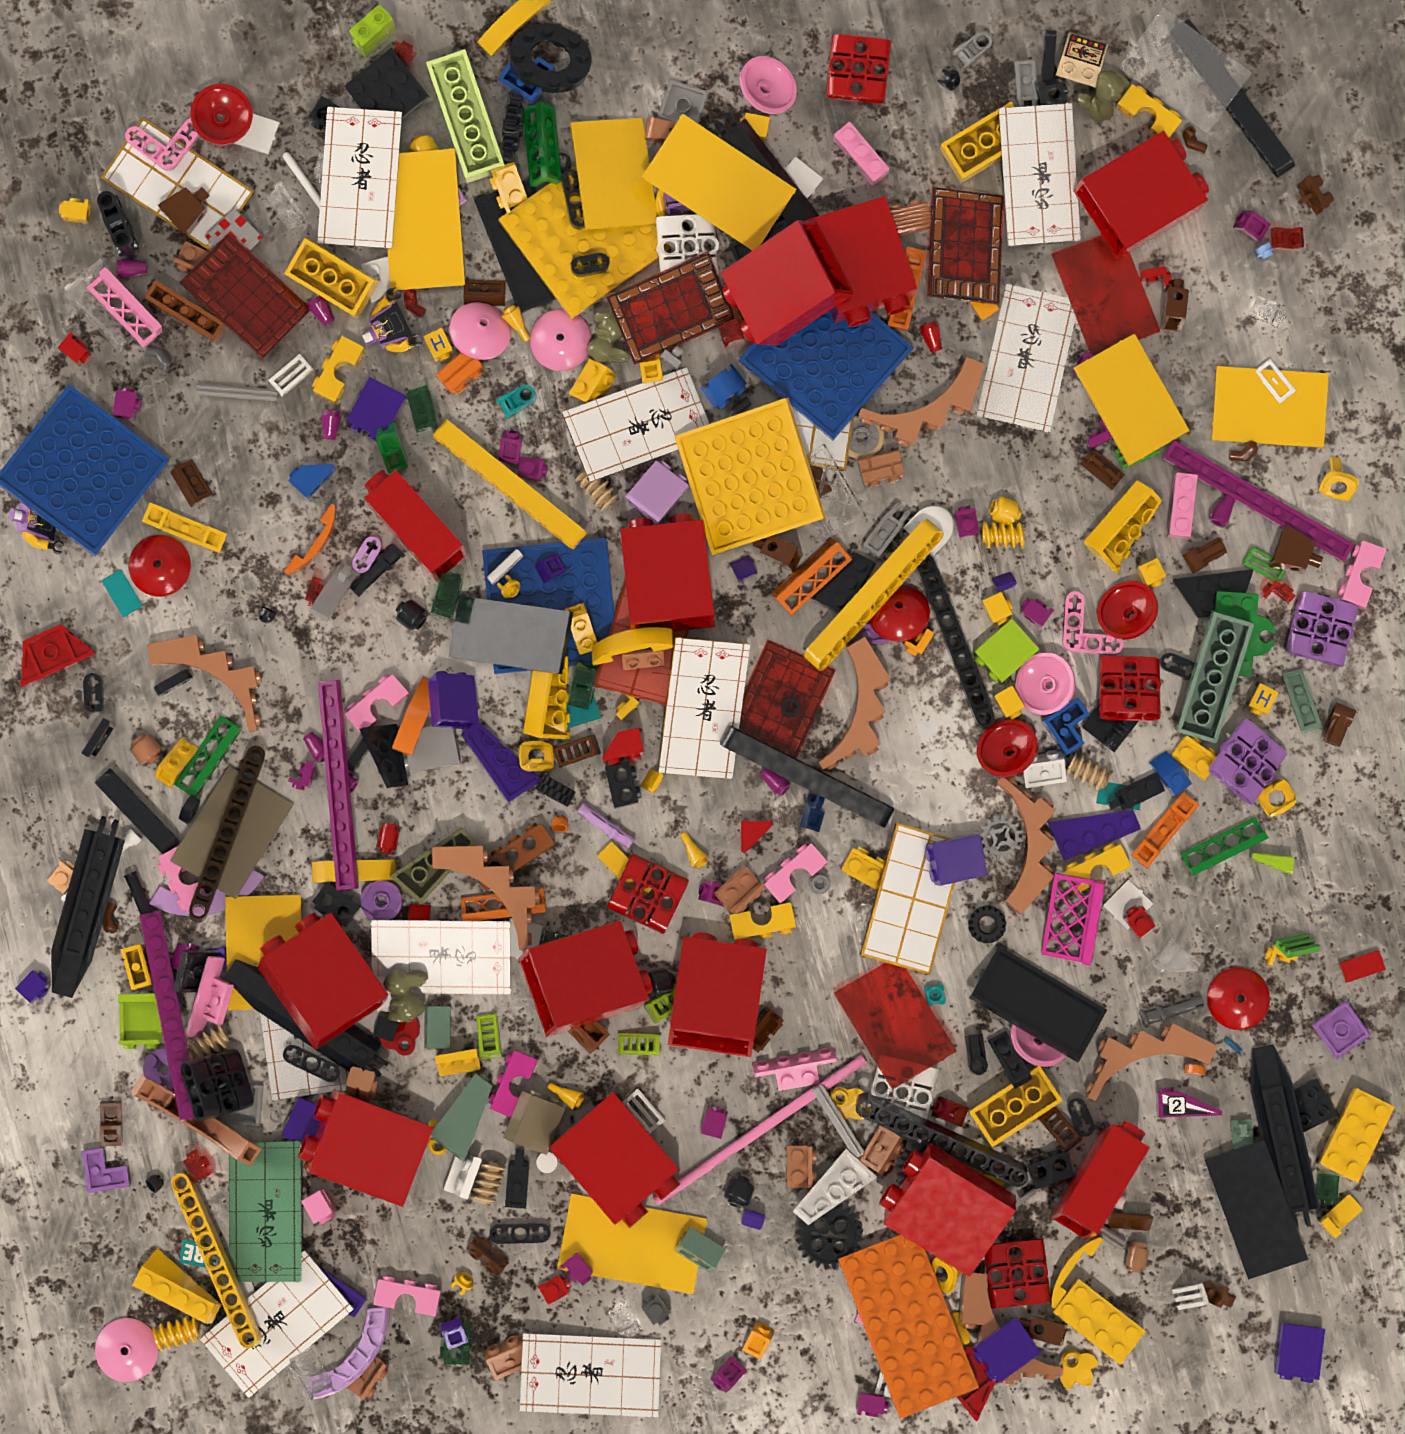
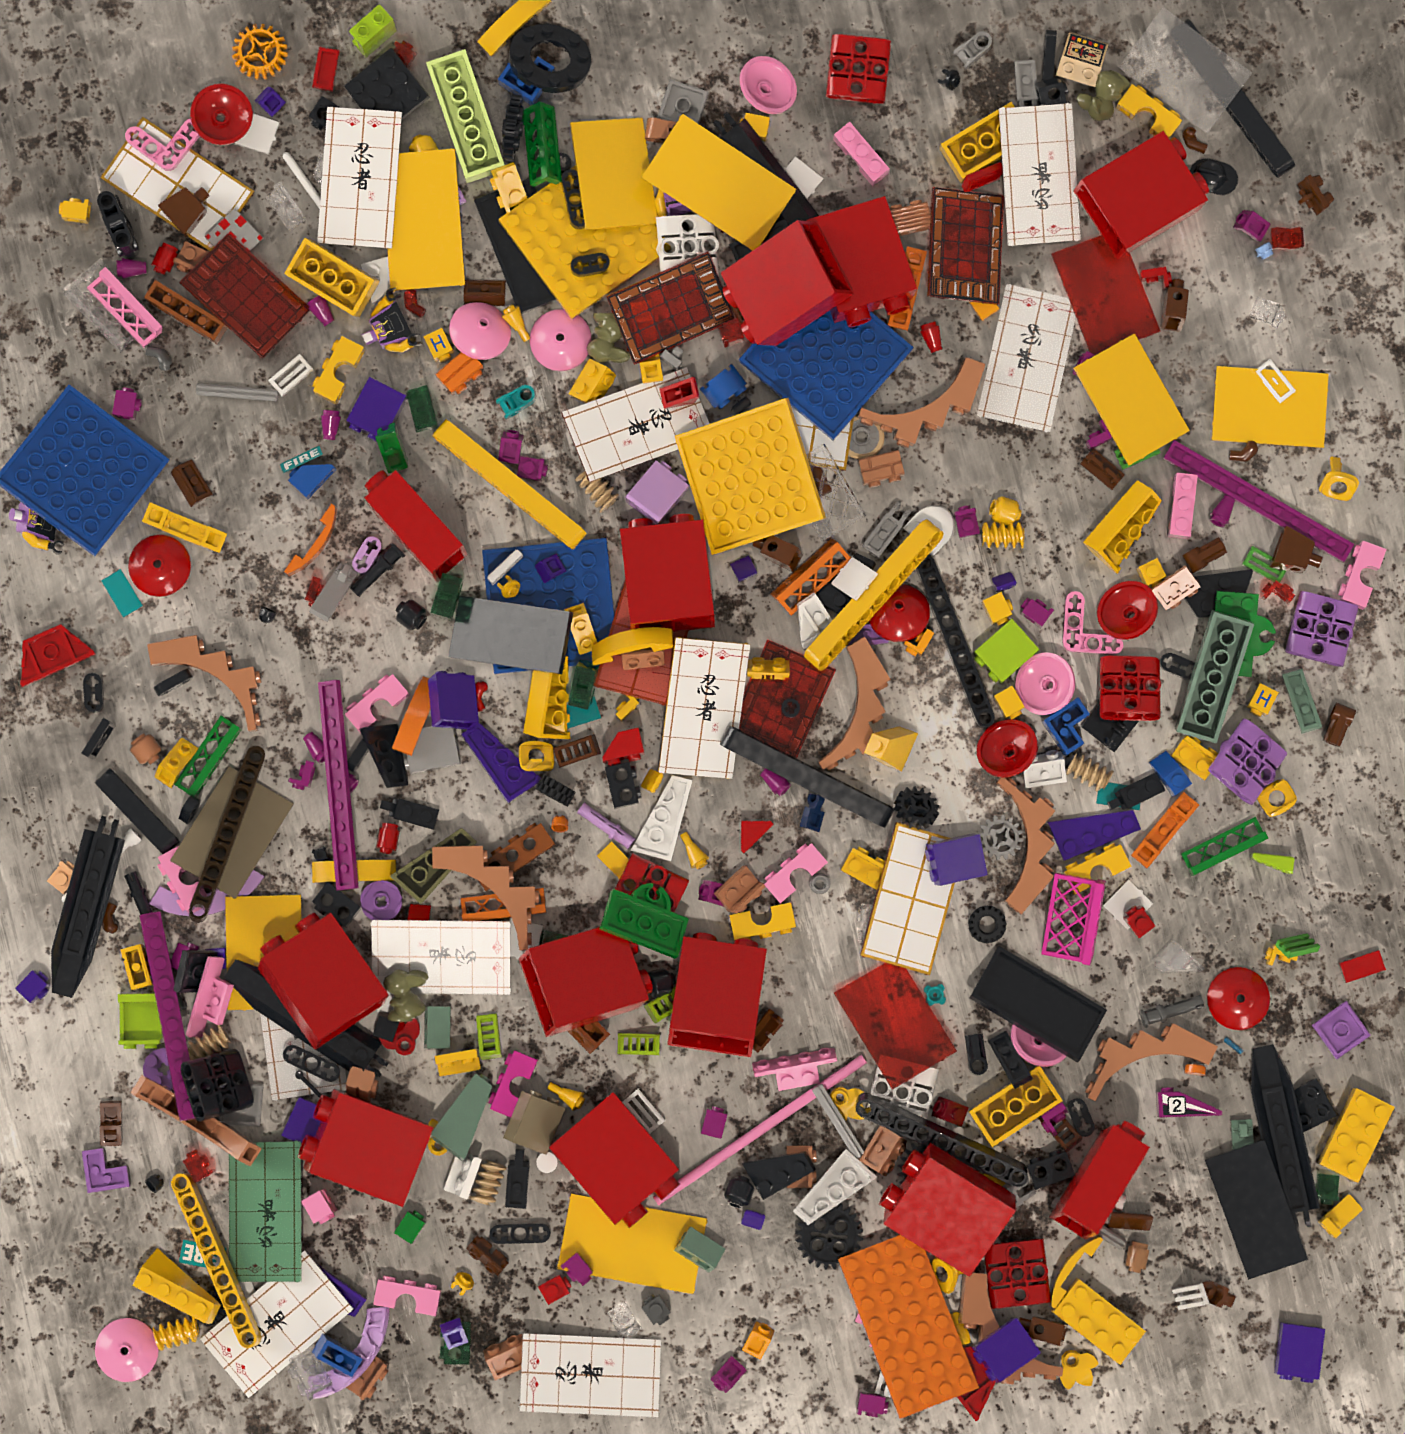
red brick [58,332,92,366] -> none
none -> red brick [151,243,178,275]
none -> light orange gear [232,24,288,80]
none -> dark purple slope [254,86,286,117]
none -> teal sticker [280,446,323,473]
none -> black hinge [295,1071,322,1098]
none -> red tile [312,47,340,92]
none -> black piece [312,846,329,862]
none -> blue slope [312,1333,363,1377]
none -> black hinge [380,798,440,830]
none -> green brick [394,1210,426,1244]
none -> red arm [475,681,488,712]
none -> green plate [600,883,689,959]
none -> white wing [630,775,692,861]
none -> red slope [659,377,700,409]
none -> black wing [742,1151,816,1200]
none -> yellow hinge [747,657,790,680]
none -> white wing [797,592,832,649]
none -> white piece [831,557,878,601]
none -> yellow slope [864,726,918,772]
none -> black gear [894,786,939,830]
none -> red tile [962,162,1003,192]
none -> magenta bracket [1041,1102,1068,1136]
none -> bracket [1151,565,1200,610]
none -> black piece [1190,158,1238,195]

